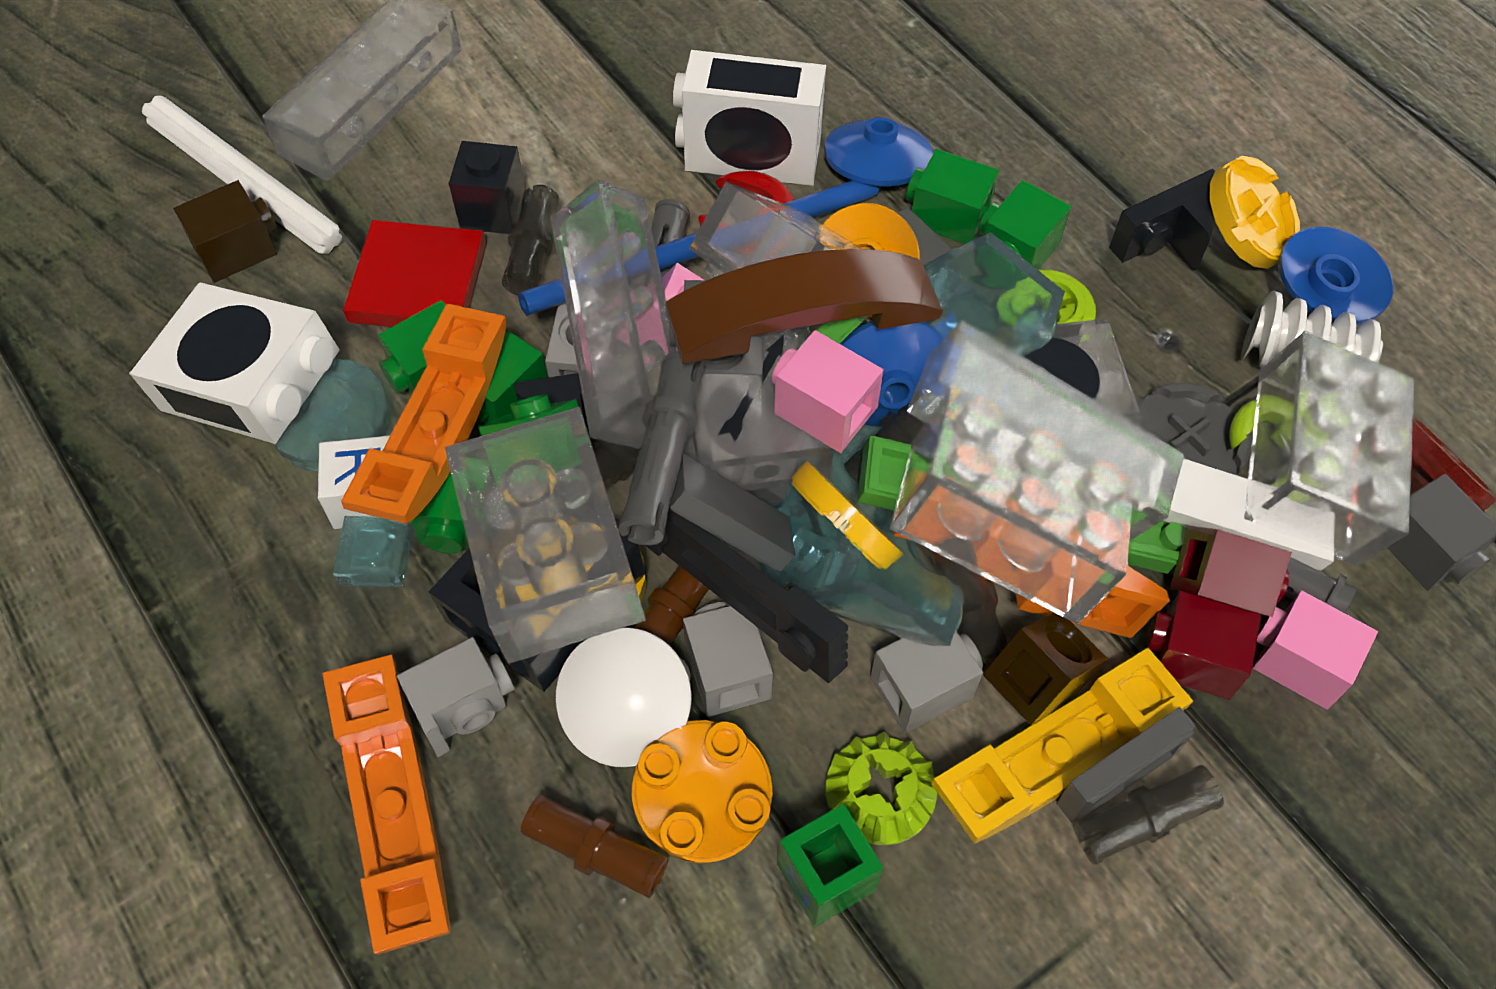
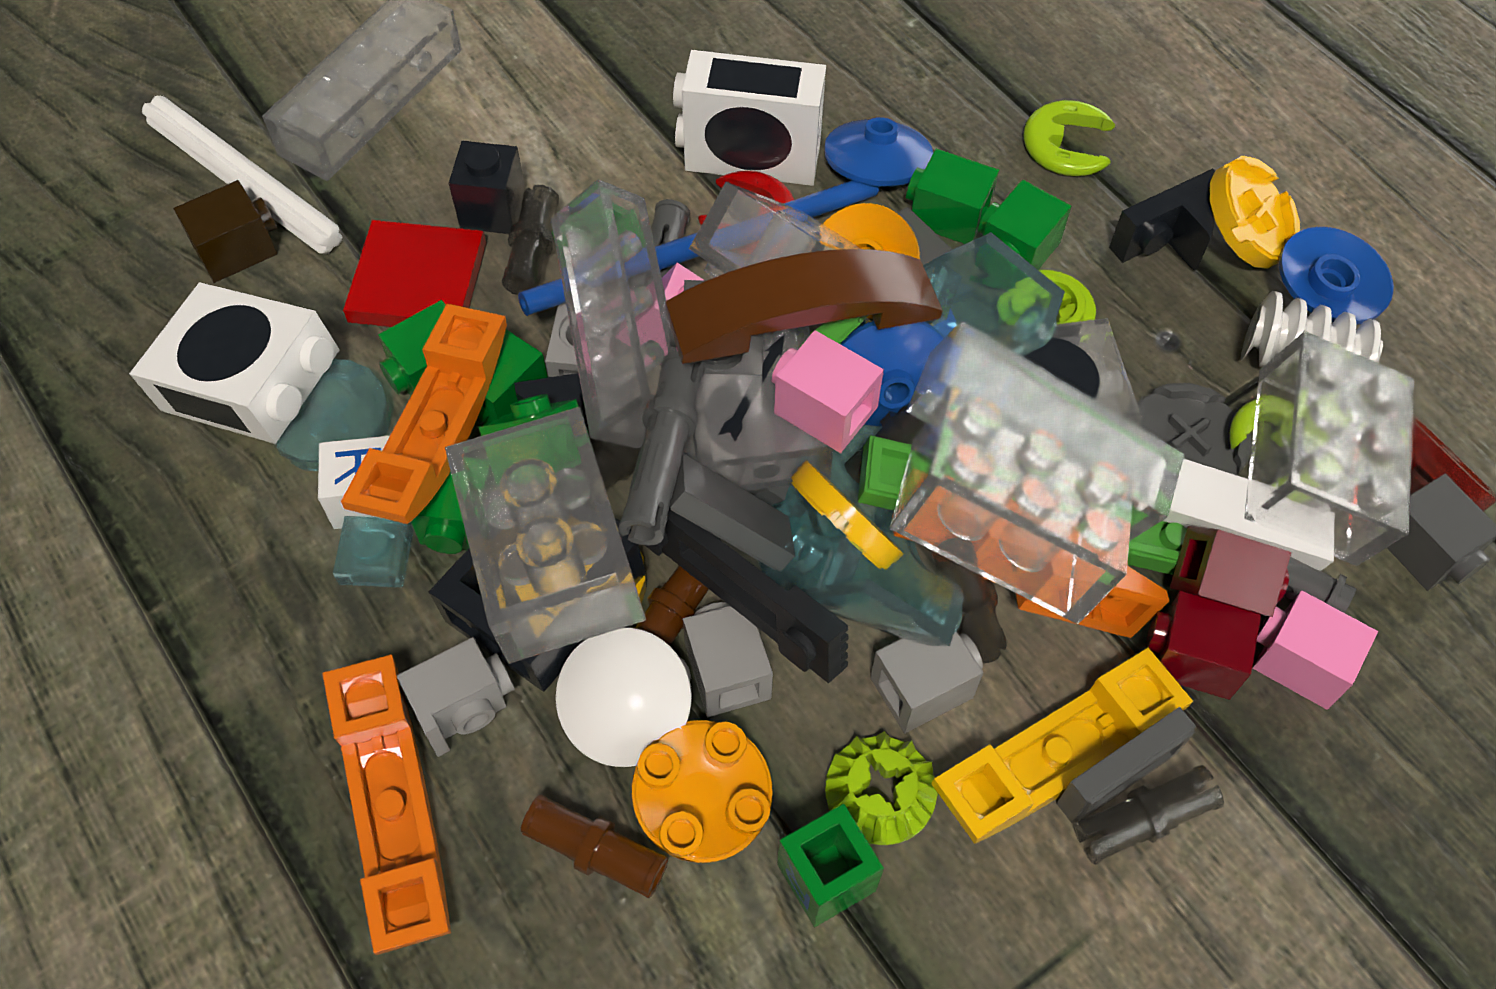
dark brown brick [983,610,1108,725] -> none
none -> lime head [1023,100,1115,177]

